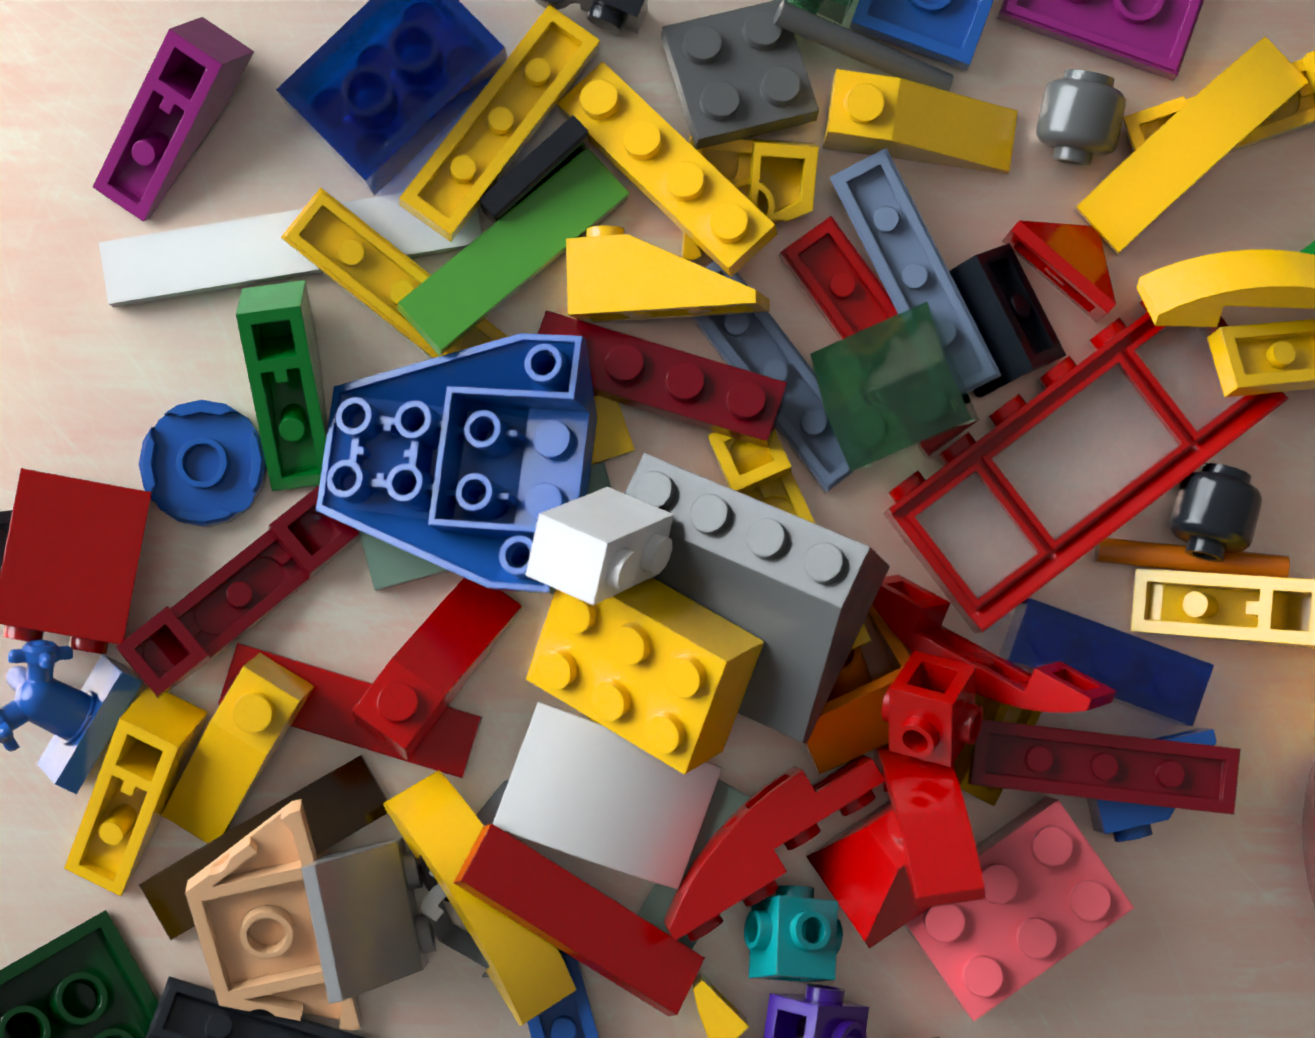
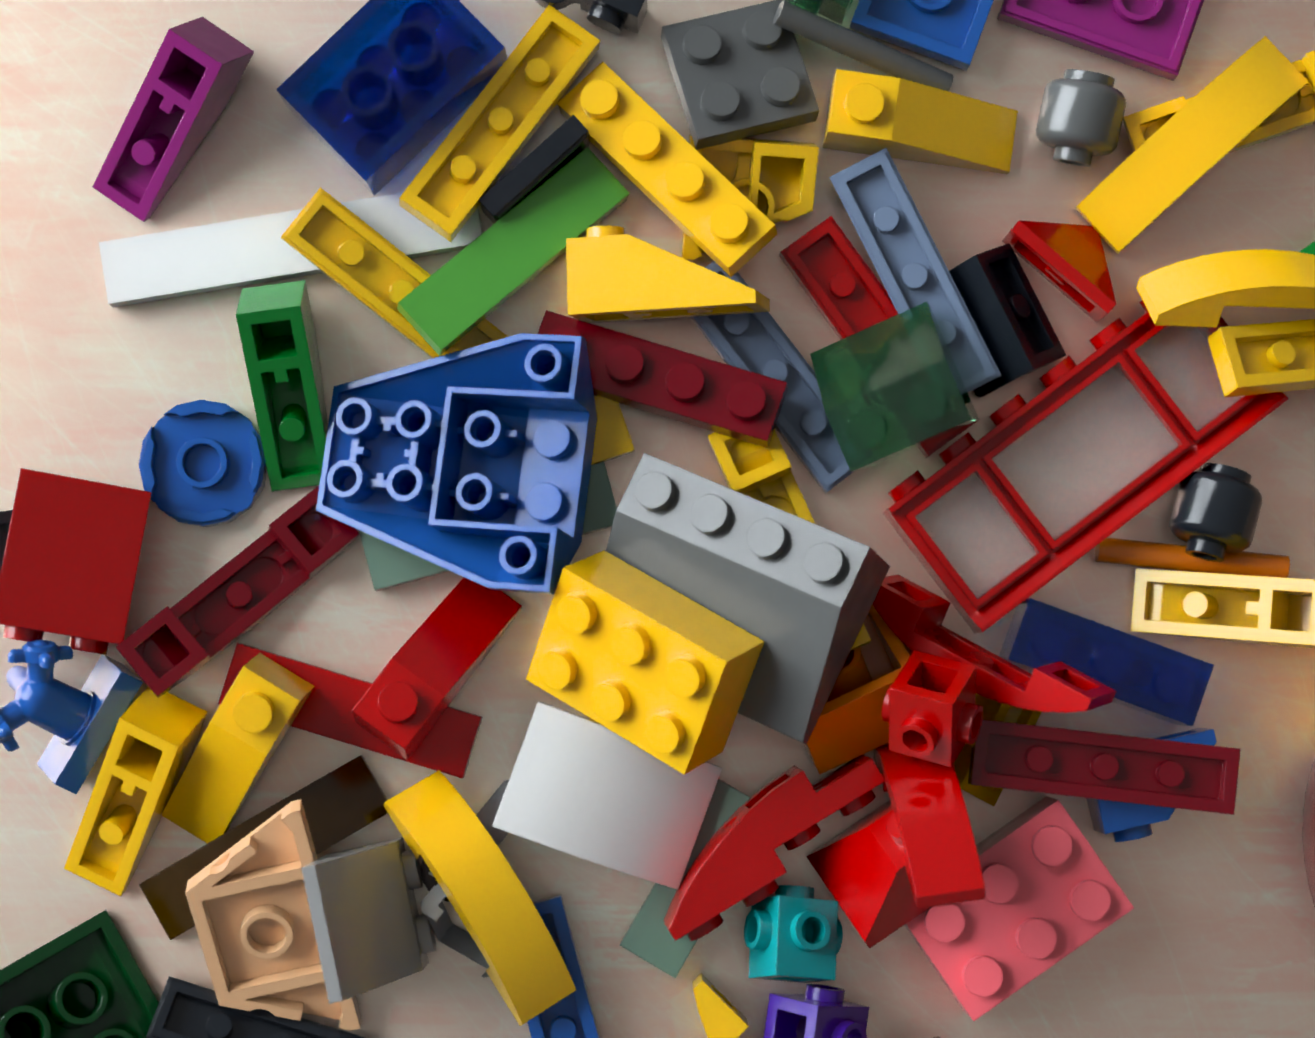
red tile [453,823,705,1017] -> none
white brick [526,487,674,605] -> none

